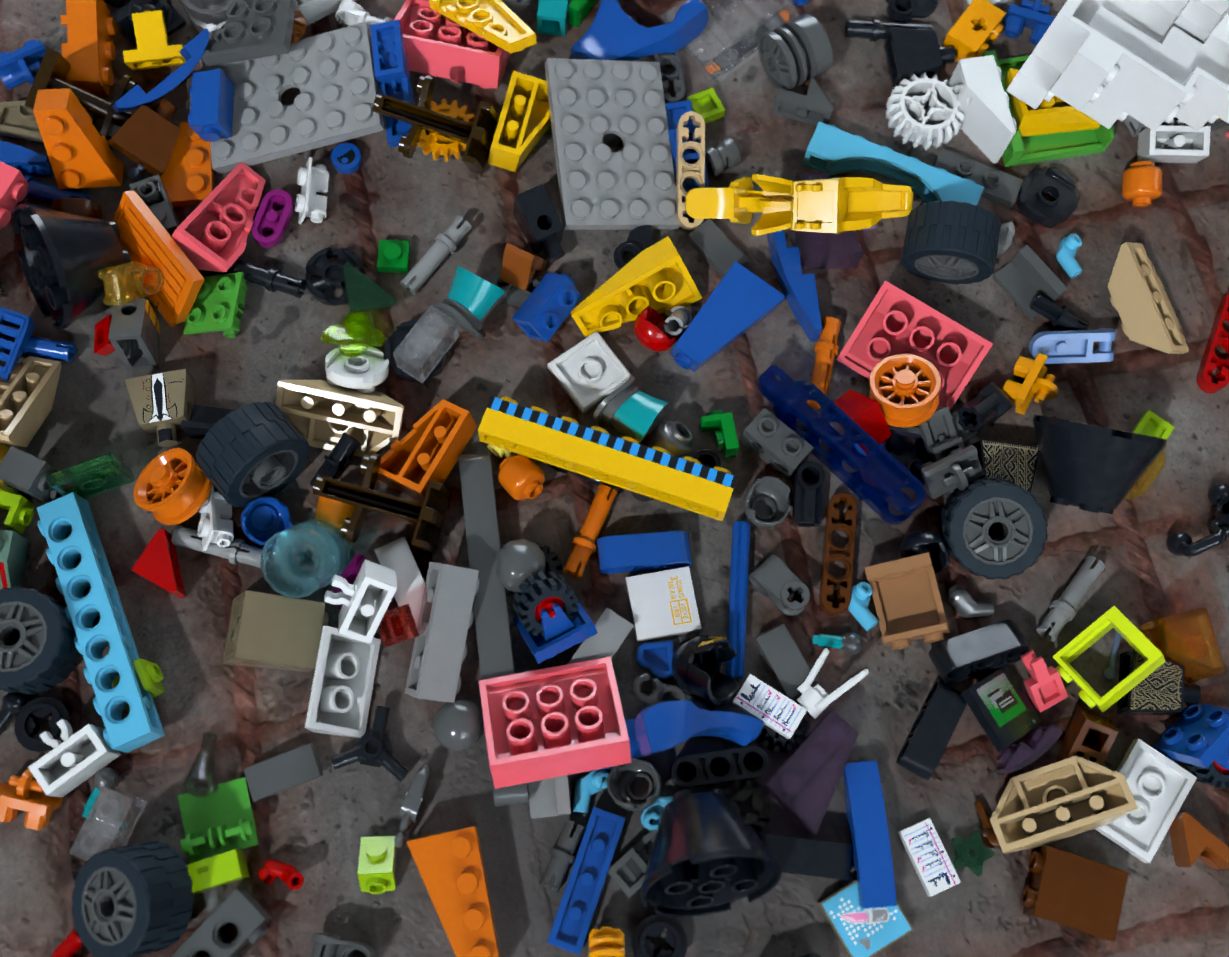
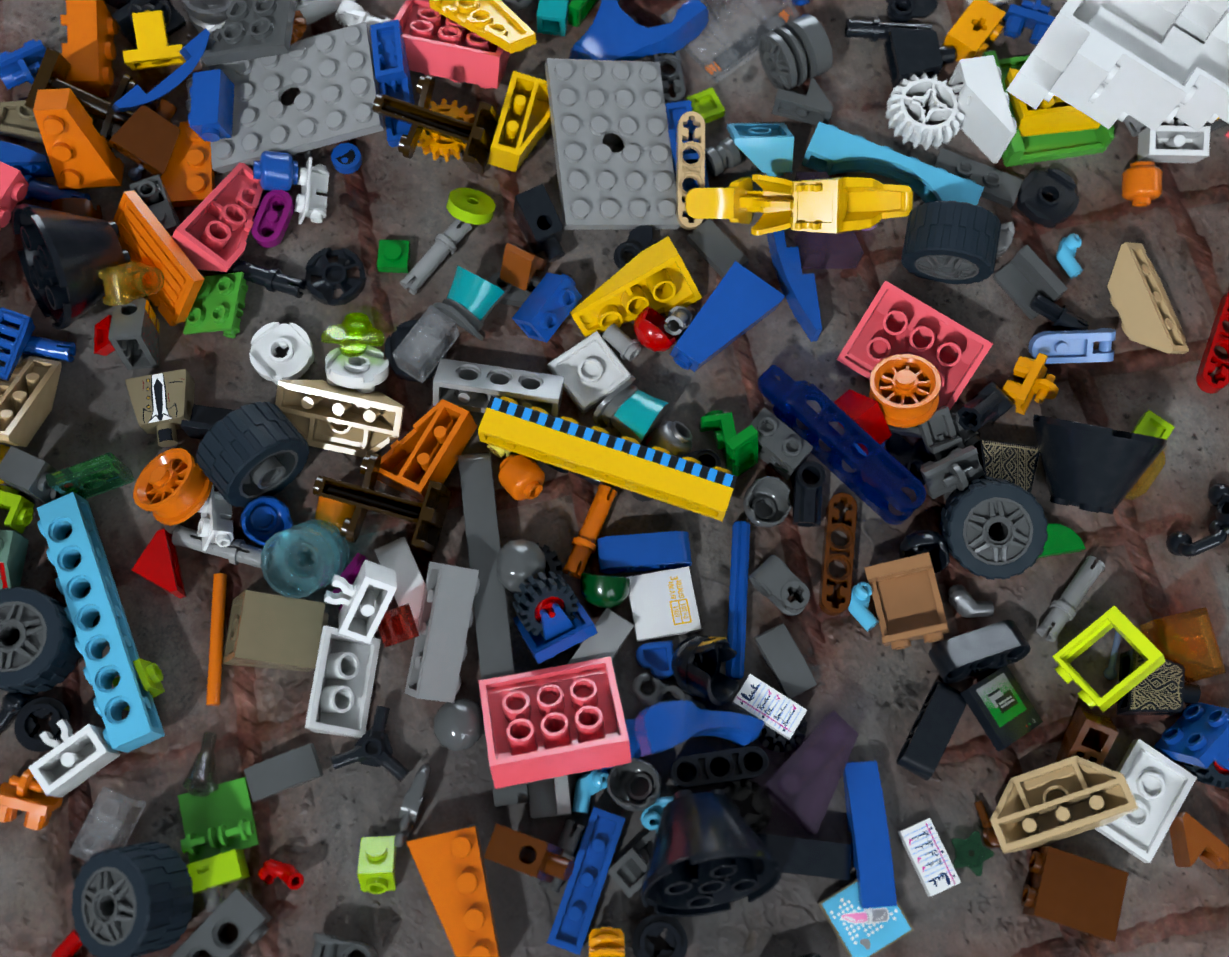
flat silver piece [82,767,120,819] -> none
black axle [310,432,361,487] -> none
clear green slope [342,262,398,314] -> none
white plant [797,648,869,719] -> none
orange pin [806,317,841,409] -> none
piece [812,632,863,655] -> none
clear purple slope [994,724,1063,775] -> none
coral plate [1021,650,1069,713] -> none
none -> orange bar [206,573,227,706]
none -> white plate [249,322,314,385]
none -> blue head [253,151,298,192]
none -> light grey brick [433,358,564,418]
none -> lime piece [446,188,496,225]
none -> reddish brown torso [483,823,574,883]
none -> dark green hair [581,573,630,608]
none -> light grey pin [602,323,641,361]
none -> green tile [726,425,759,477]
none -> medium azure slope [727,123,794,177]
none -> green tile [1037,523,1086,559]

